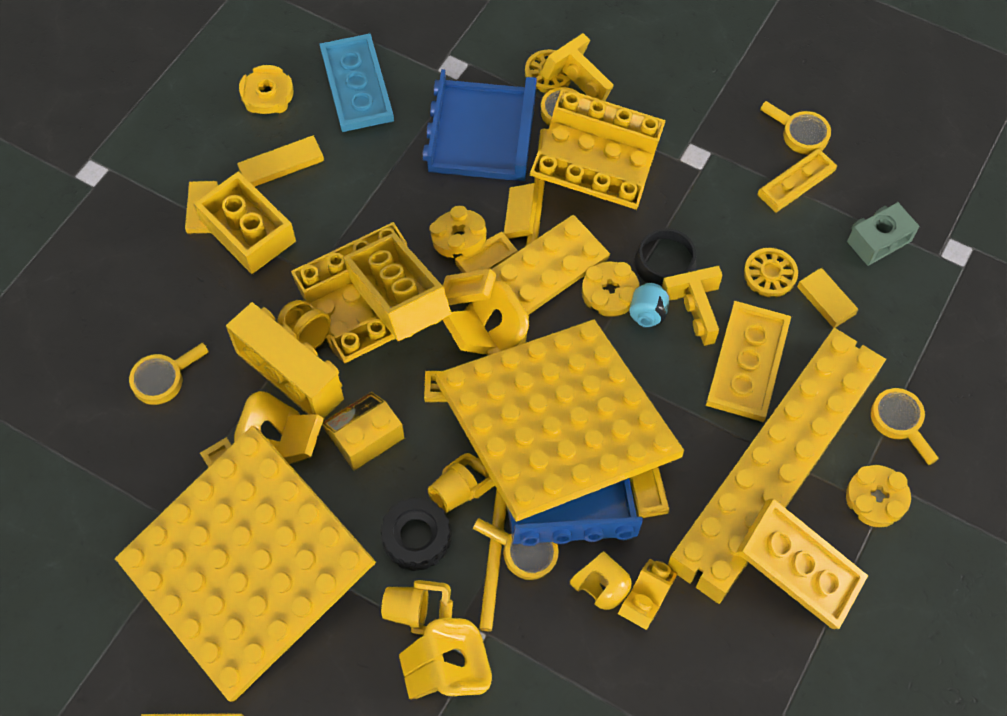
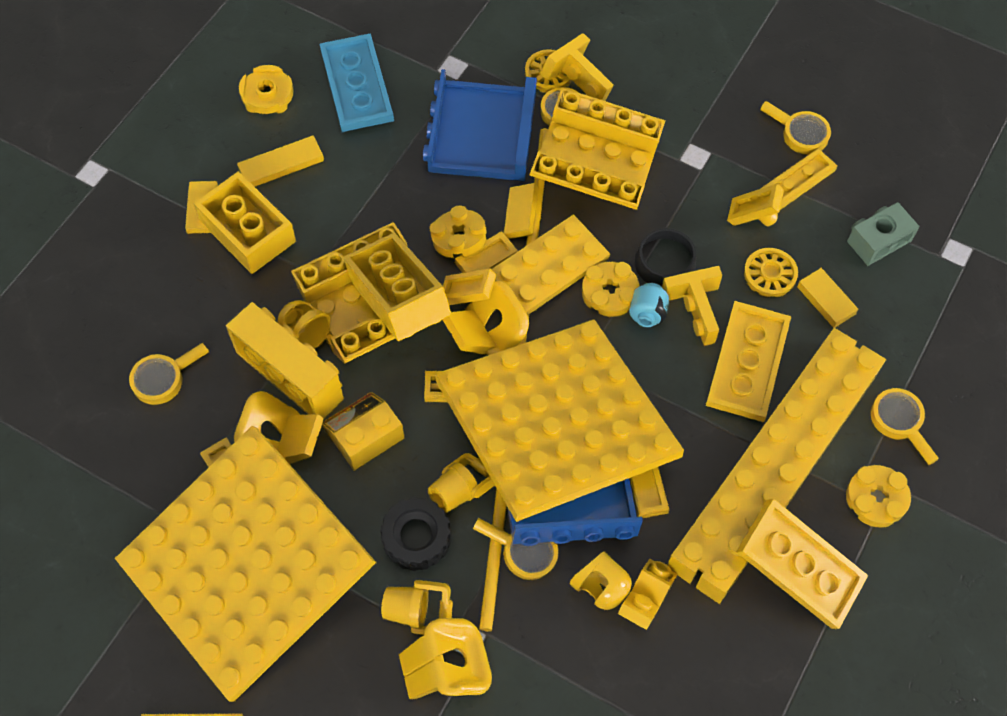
none -> yellow tile [727,184,784,227]

